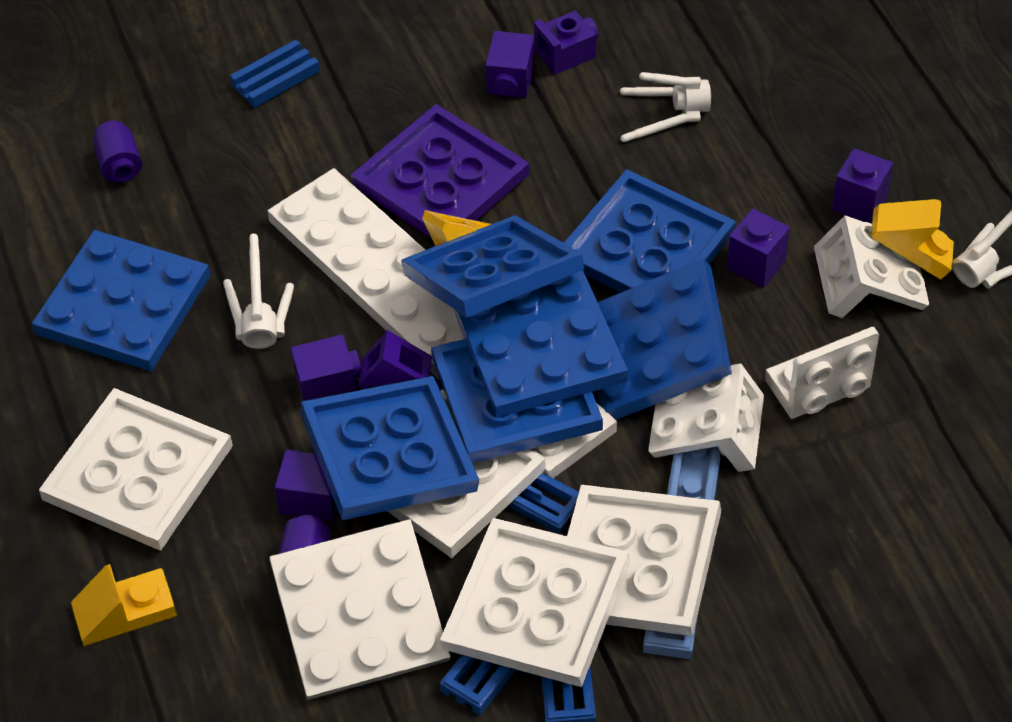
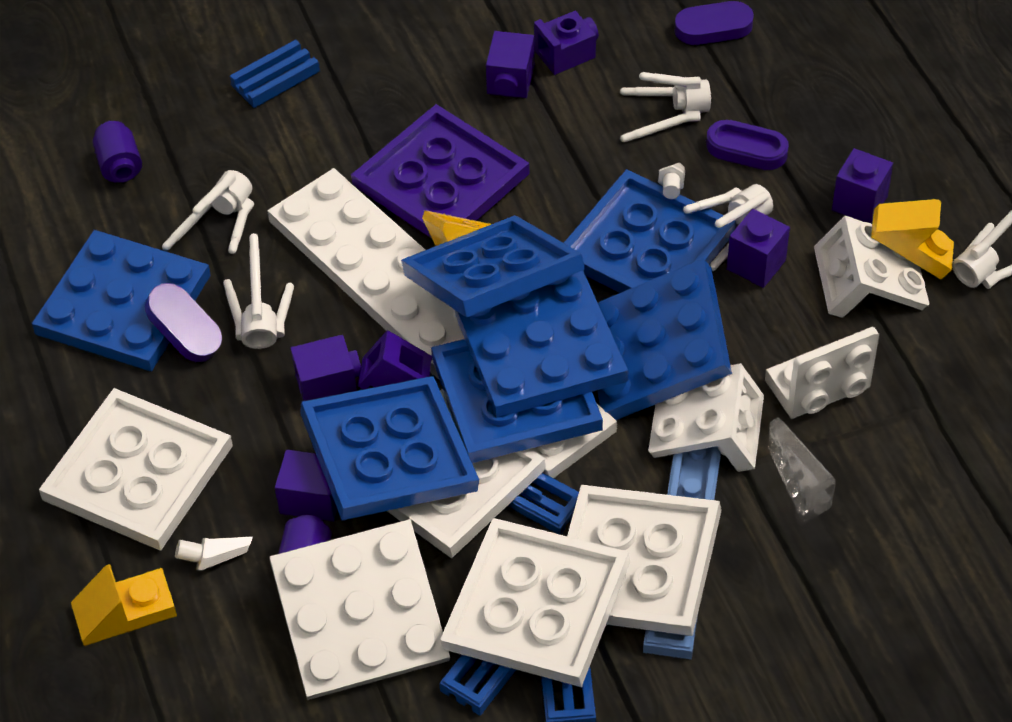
none -> tile [145,283,222,362]
none -> white plant [162,170,254,254]
none -> white bar [175,537,252,570]
none -> white bar [658,163,685,199]
none -> dark purple tile [675,1,754,45]
none -> white plant [683,184,773,271]
none -> dark purple tile [706,120,789,170]
none -> clear slope [768,417,836,522]

